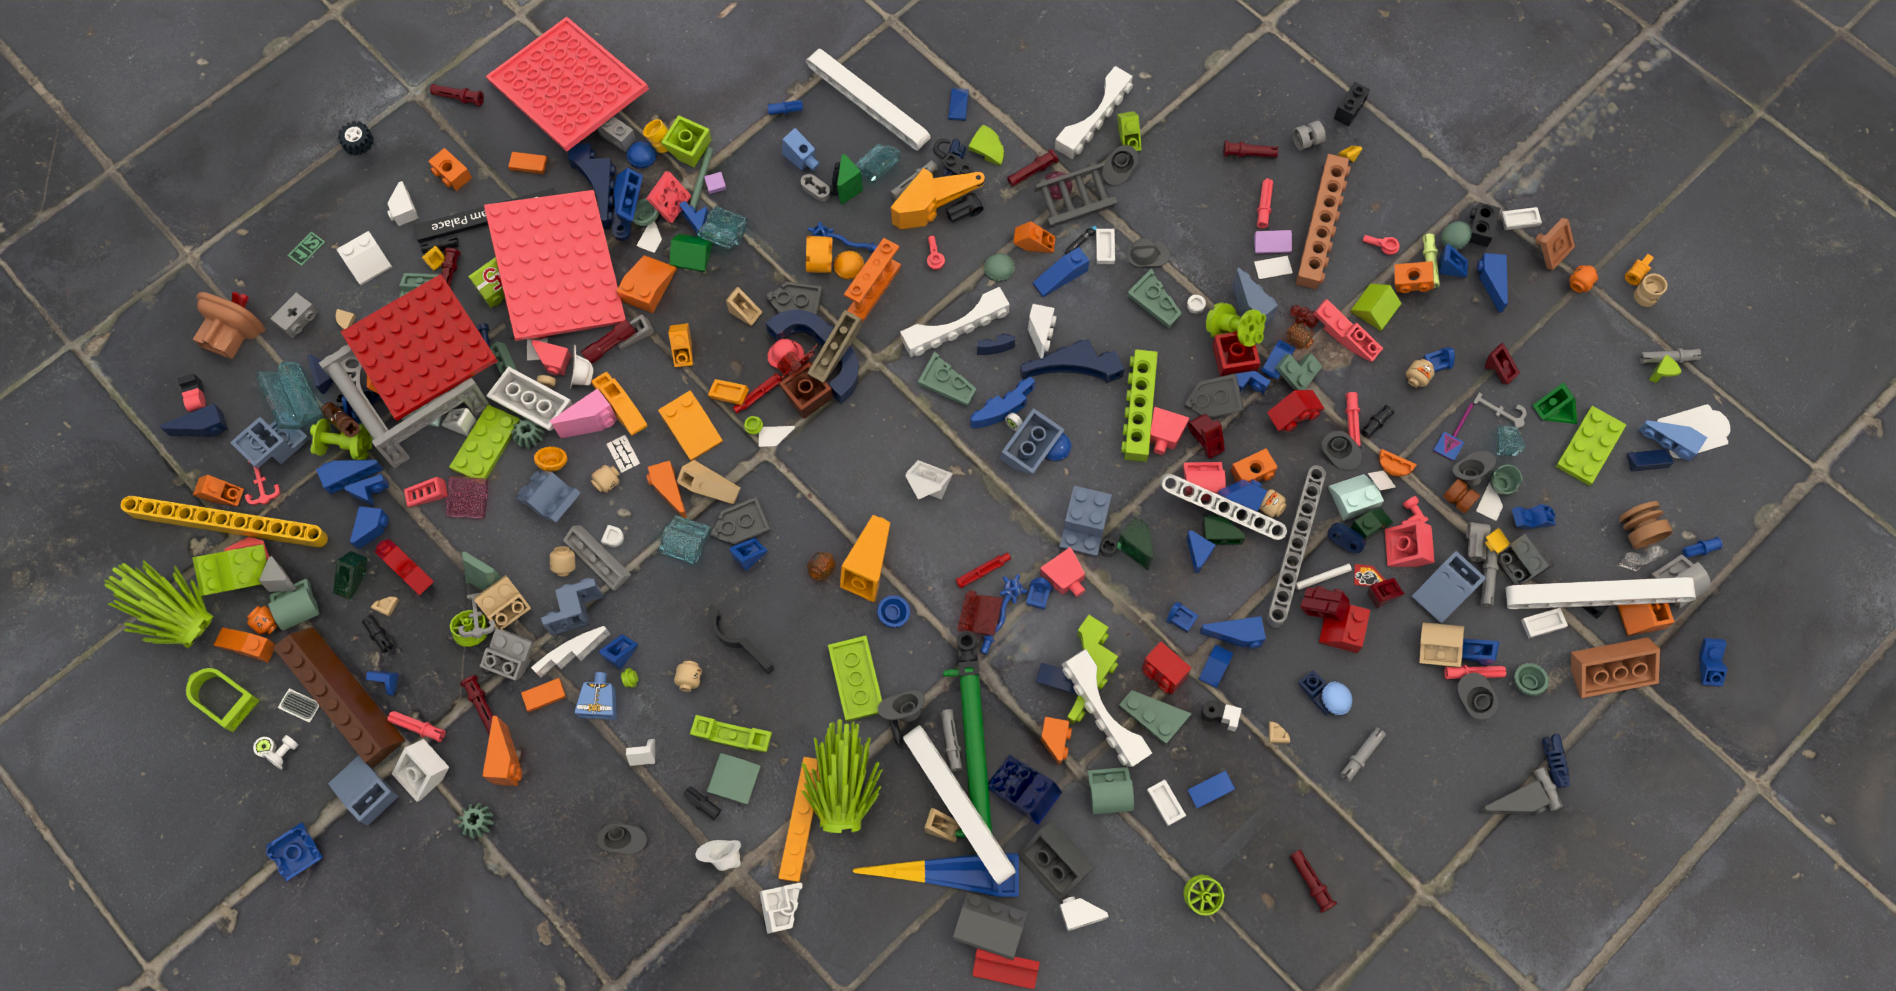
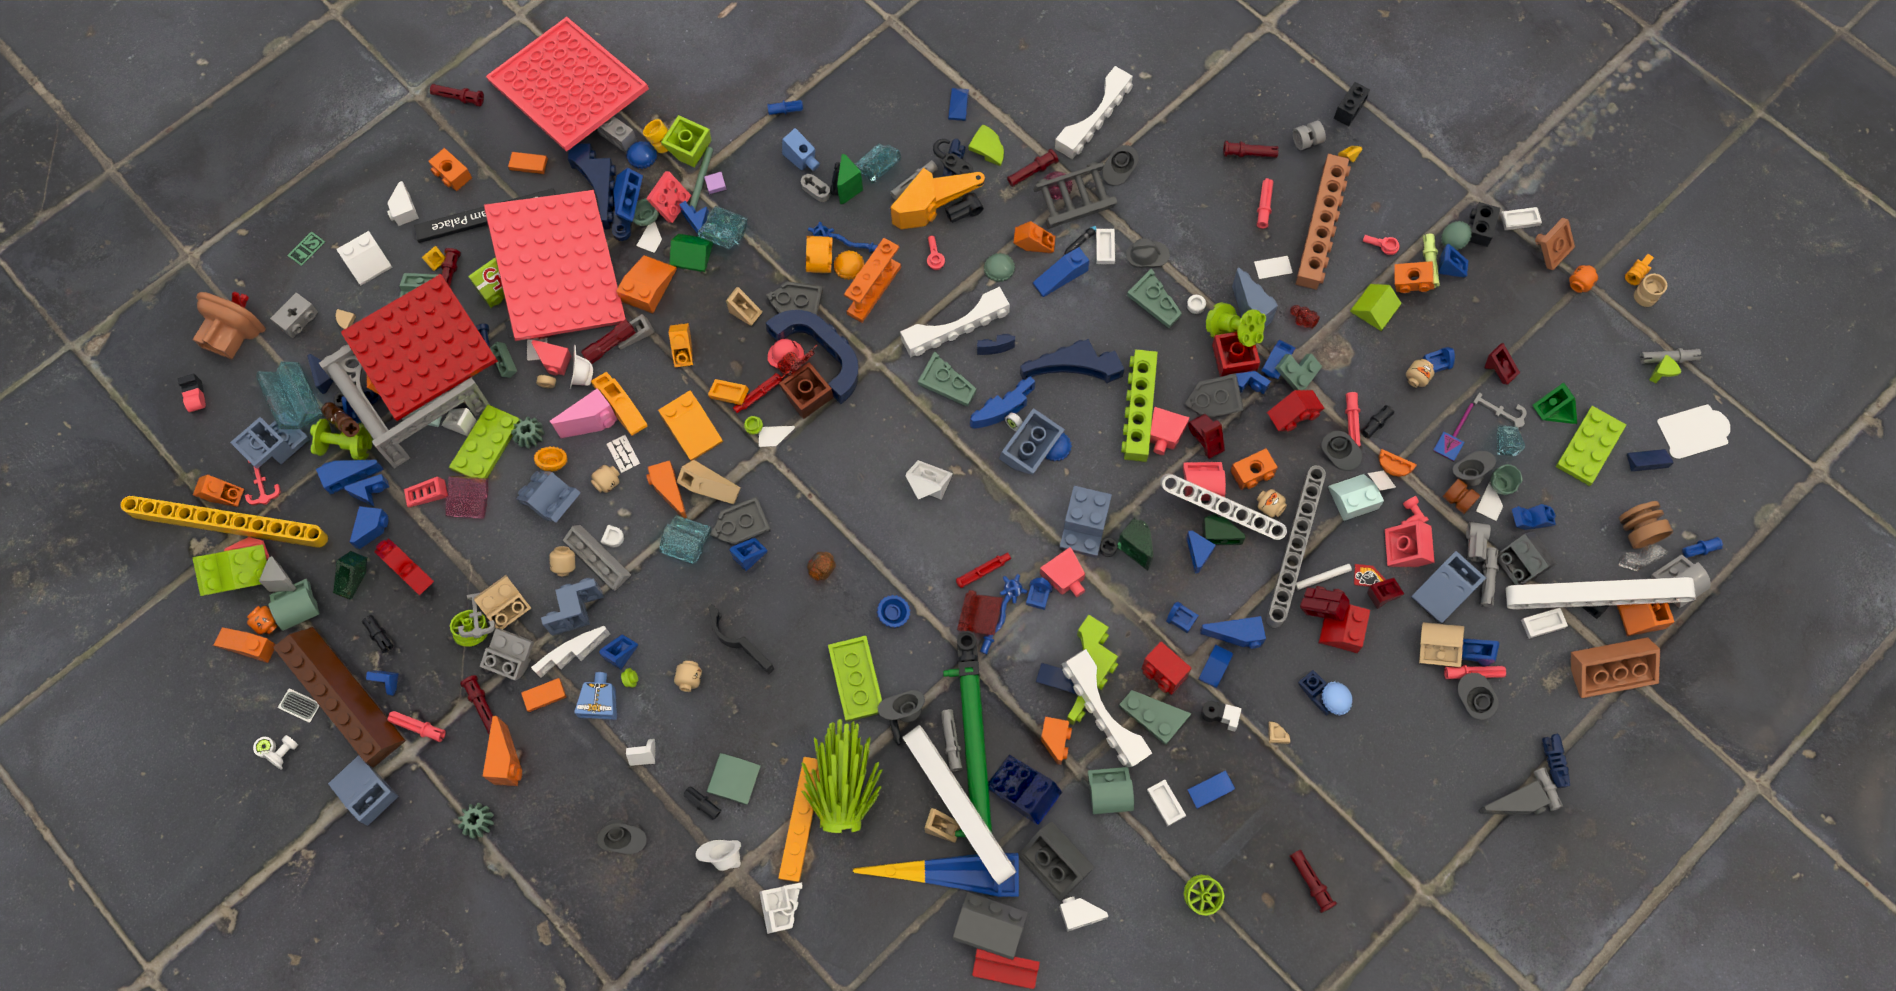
lime plant [104,560,214,648] -> none
dark blue slope [160,403,228,437] -> none
lime window [186,668,260,732] -> none
blue slope [266,822,323,881] -> none
black wheel [338,121,373,155] -> none
tan tile [371,596,399,617] -> none
white slope [392,739,449,802] -> none
black pin [420,235,459,254] -> none
sand green slope [462,551,501,591] -> none
white slope [486,366,573,431] -> none
lime slope [690,715,772,752] -> none
white beam [806,49,931,151] -> none
dark tan slope [807,310,863,383] -> none
light orange slope [840,515,890,603] -> none
white slope [1028,304,1057,359] -> none
lime slope [1117,111,1142,151] -> none
blue slope [1218,479,1267,512] -> none
lavender slope [1253,230,1292,254] -> none
clear orange head [1286,322,1314,350] -> none
coral slope [1313,299,1383,362] -> none
dark blue plate [1328,523,1366,554] -> none
light grey pin [1340,727,1386,782] -> none
dark green slope [1351,507,1393,541] -> none
blue slope [1477,253,1508,312] -> none
yellow slope [1485,527,1511,553] -> none
sand green hat [1513,663,1549,696] -> none
medium blue slope [1638,420,1708,461] -> none
blue slope [1699,638,1728,686] -> none

